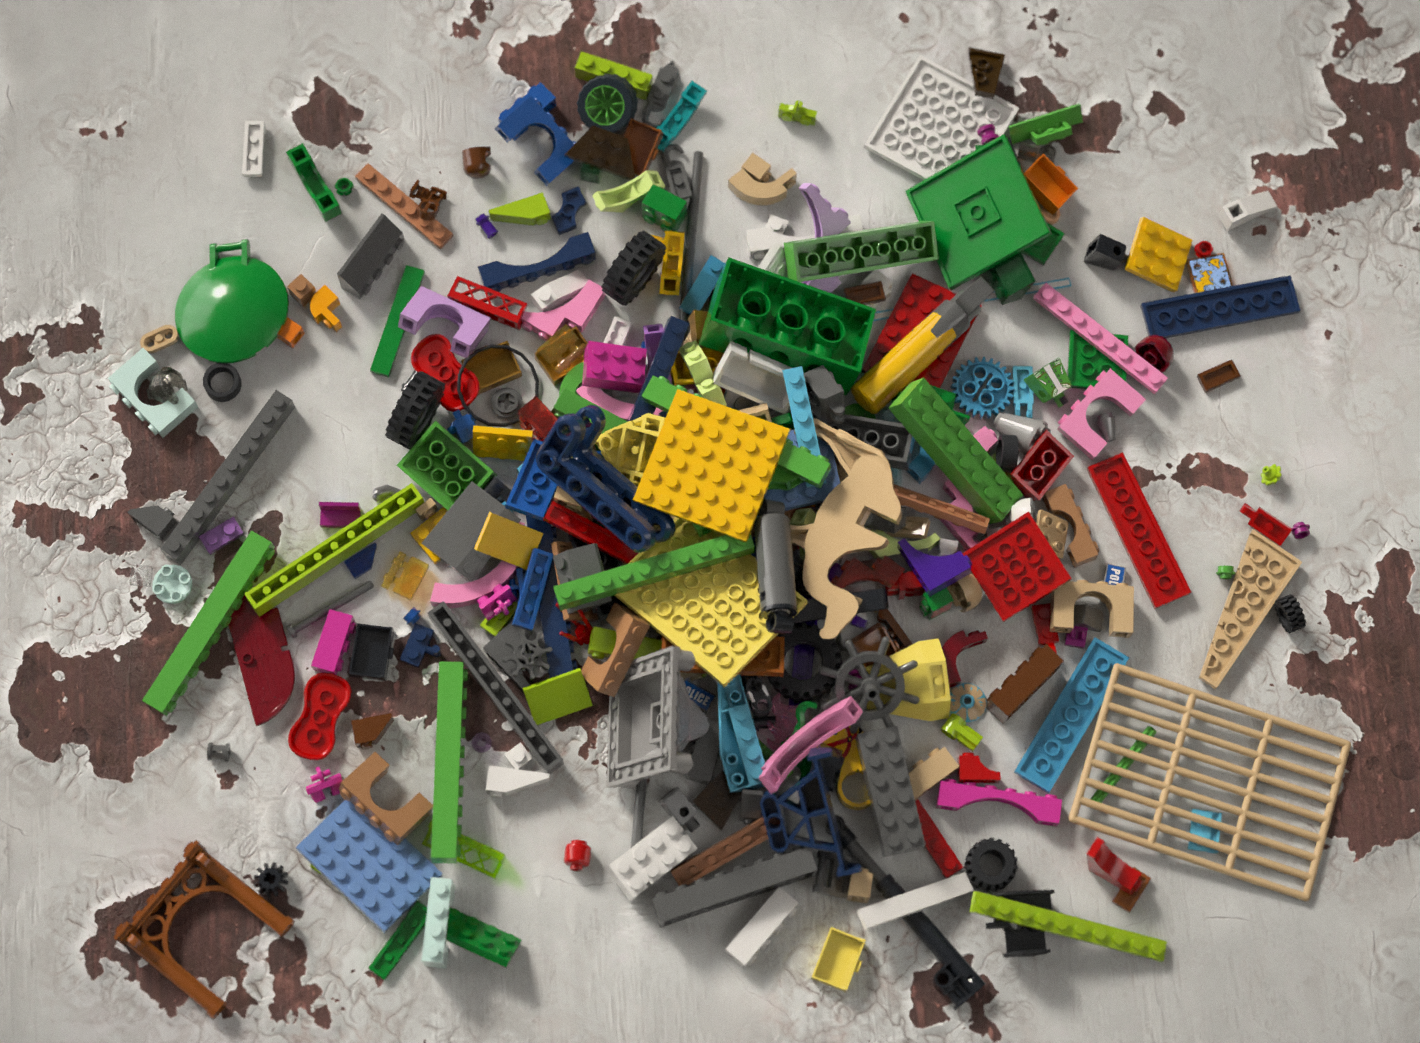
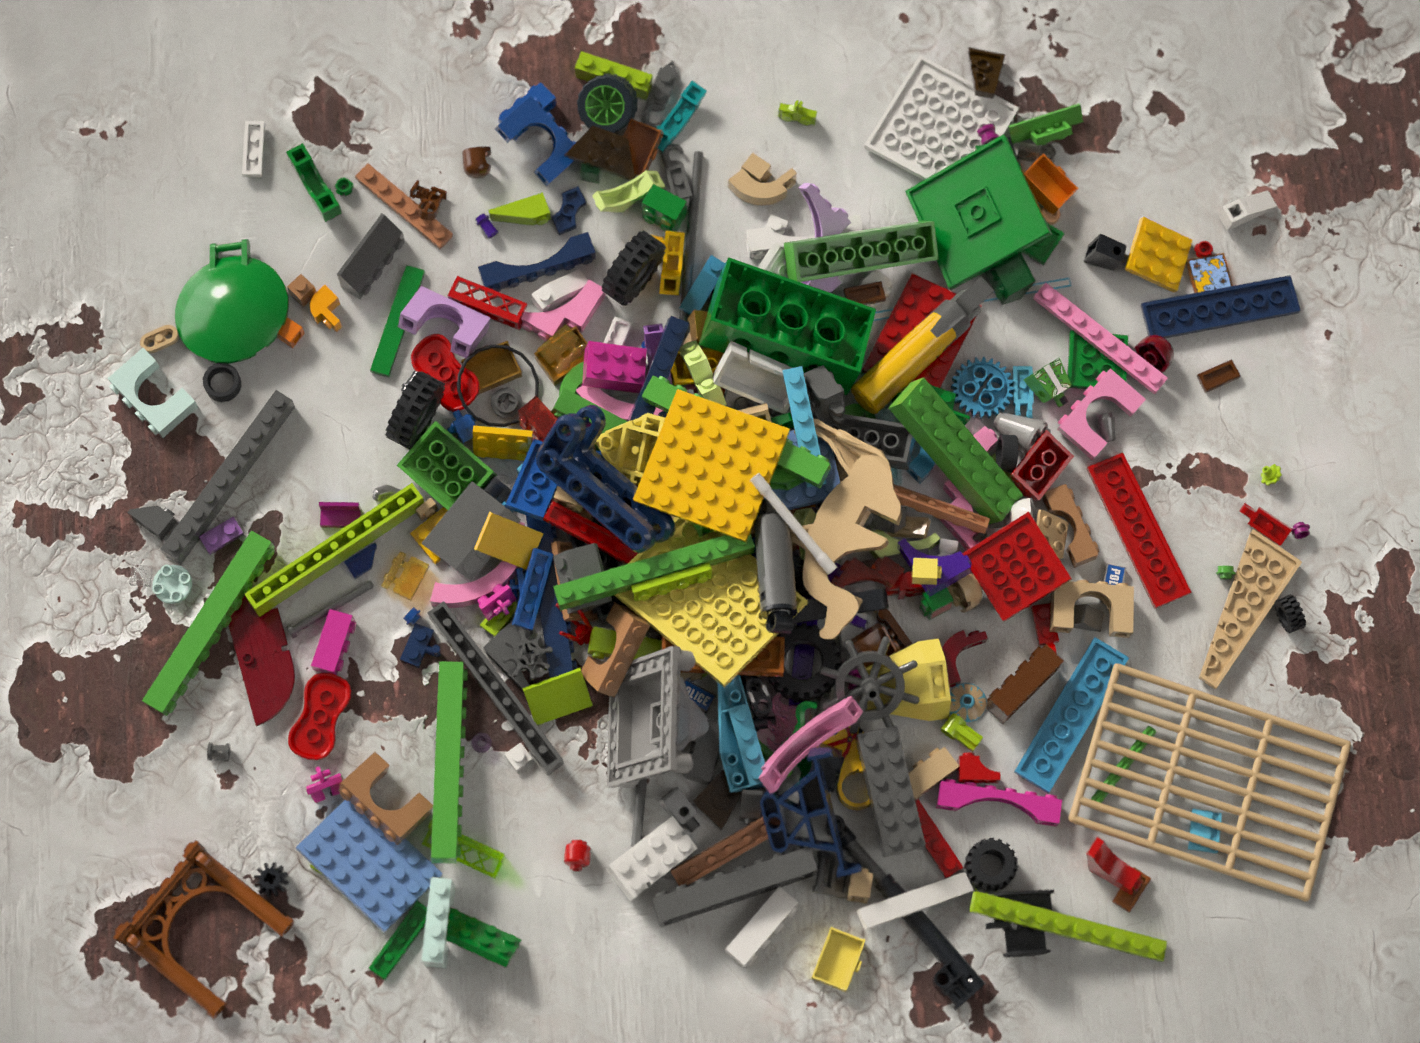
clear smoke helmet [147,367,188,404] -> none
black container [349,623,394,681] -> none
reddish brown slope [351,713,394,750] -> none
white slope [486,766,551,798] -> none
magenta tile [1064,626,1088,649] -> none
none -> lime plate [631,563,713,601]
none -> white piece [750,473,837,574]
none -> light yellow brick [912,558,942,585]

